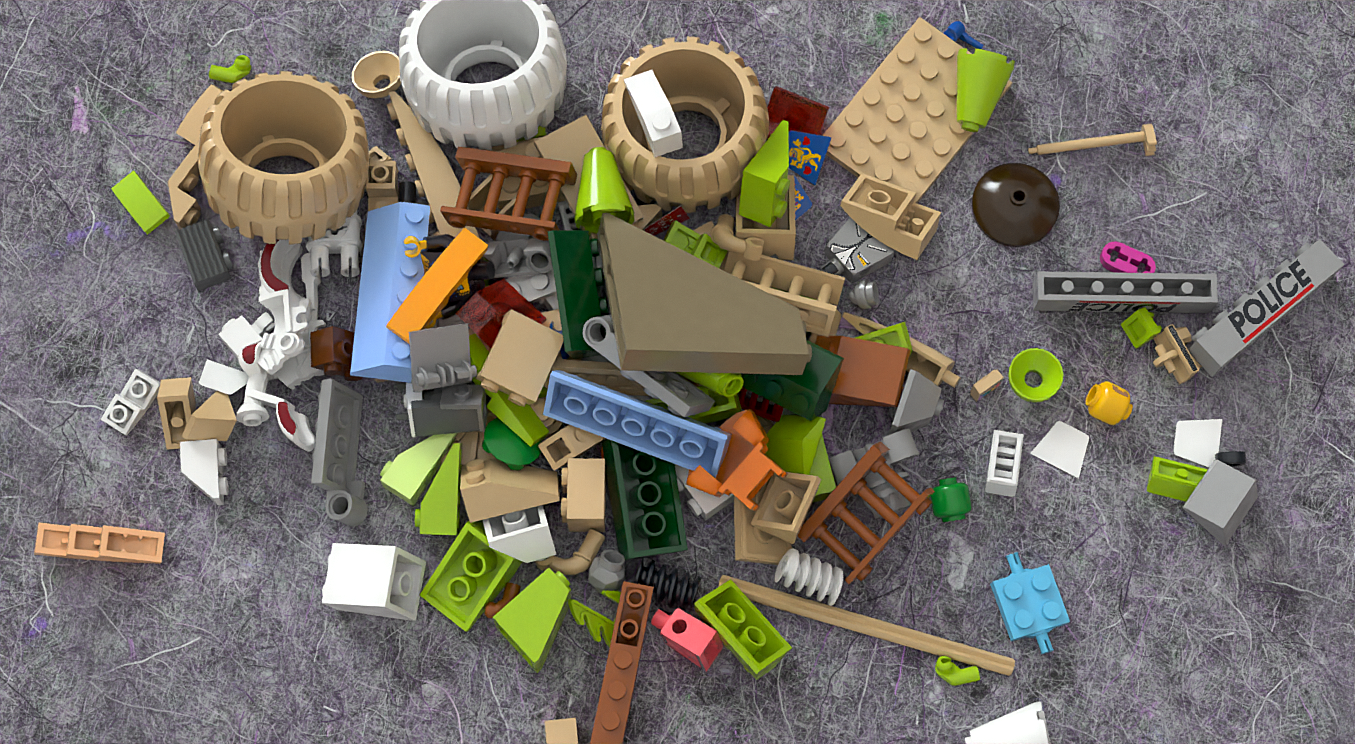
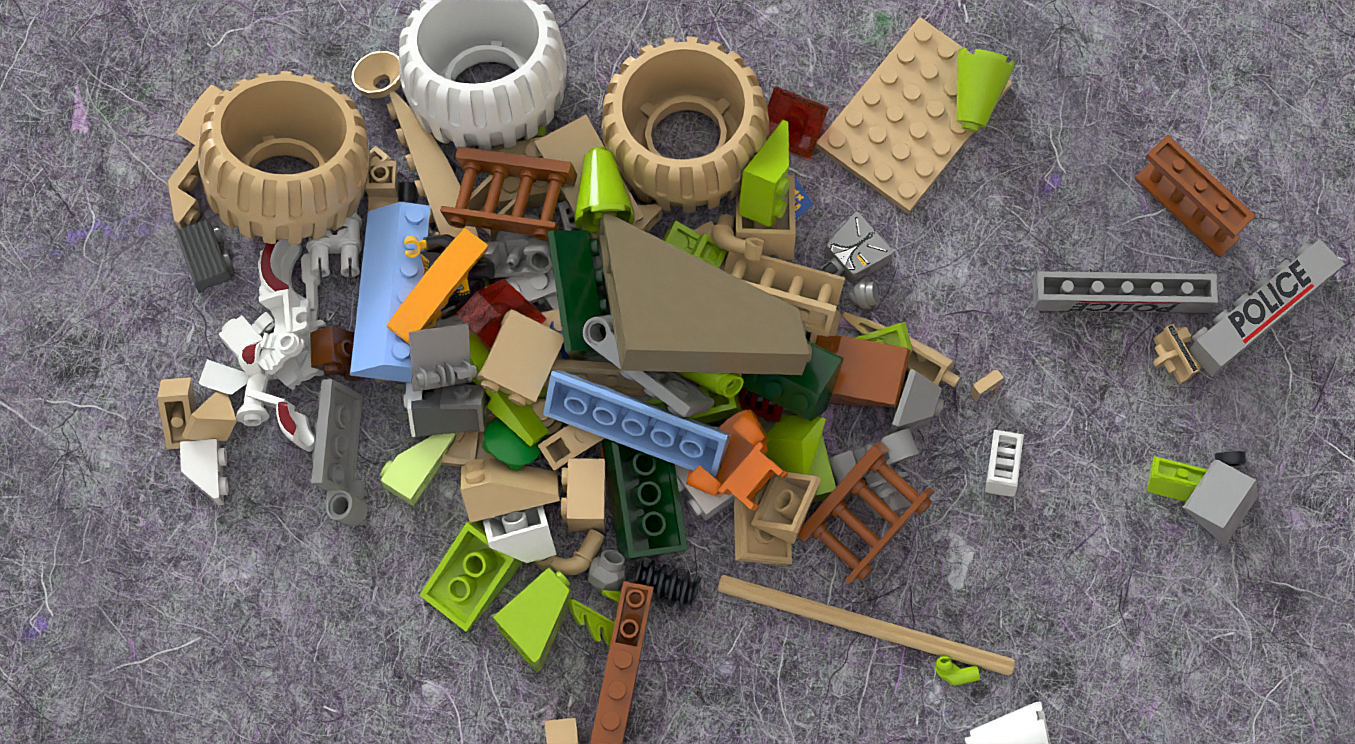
light nougat slope [34,522,165,564] -> none
white slope [101,369,160,435] -> none
lime slope [111,170,170,235] -> none
lime arm [209,55,252,83] -> none
white slope [322,543,426,621] -> none
lime slope [415,443,462,535] -> none
dark orange arm [485,582,521,618] -> none
white slope [624,70,683,158] -> none
red sticker [644,206,690,236] -> none
coral torso [651,608,724,672] -> none
lime slope [694,579,792,680] -> none
white piece [775,548,843,606] -> none
blue sticker [789,131,832,185] -> none
tan slope [840,173,941,260] -> none
green head [930,477,972,522] -> none
blue hand [943,21,984,49] -> none
dark brown dish [972,163,1060,247] -> none
medium azure plate [990,552,1070,654] -> none
lime piece [1008,348,1063,403] -> none
tan piece [1028,124,1157,156] -> none
white sticker [1030,421,1089,479] -> none
yellow head [1085,381,1133,425] -> none
dark pink beam [1100,241,1156,273] -> none
lime tile [1120,307,1162,349] -> none
white sticker [1174,419,1222,467] -> none
none -> dark orange fence [1134,135,1256,258]

